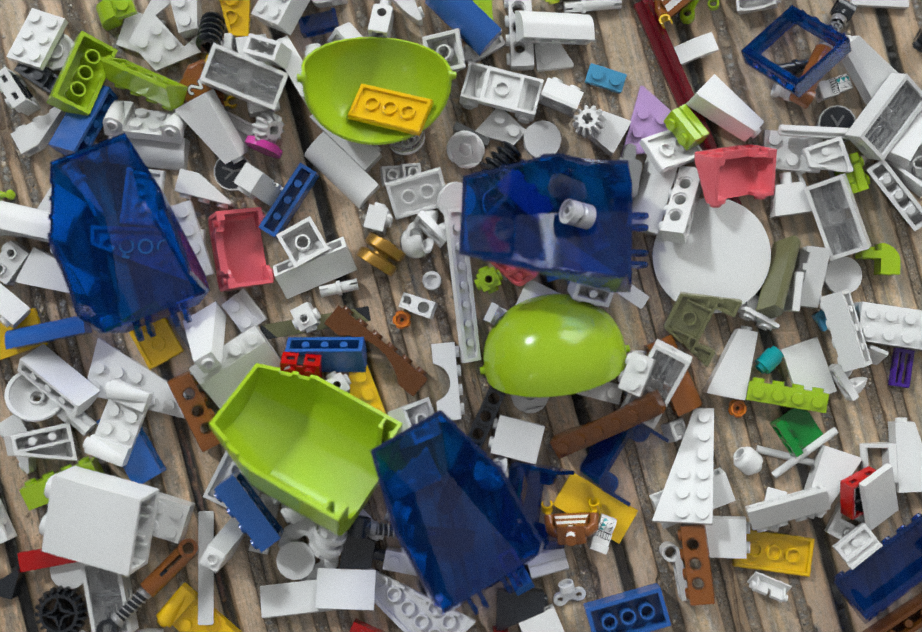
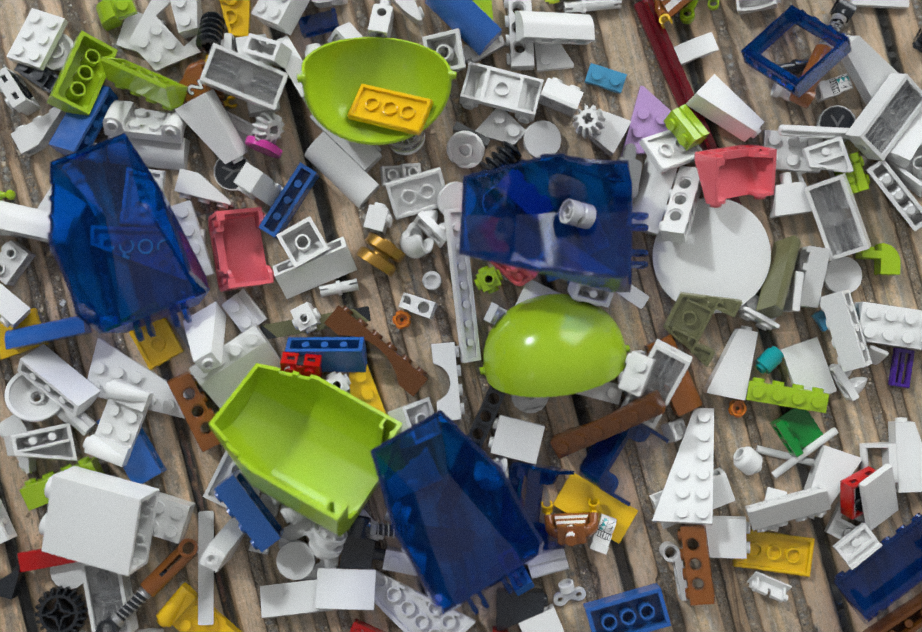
white slope [15,247,101,297] -> none

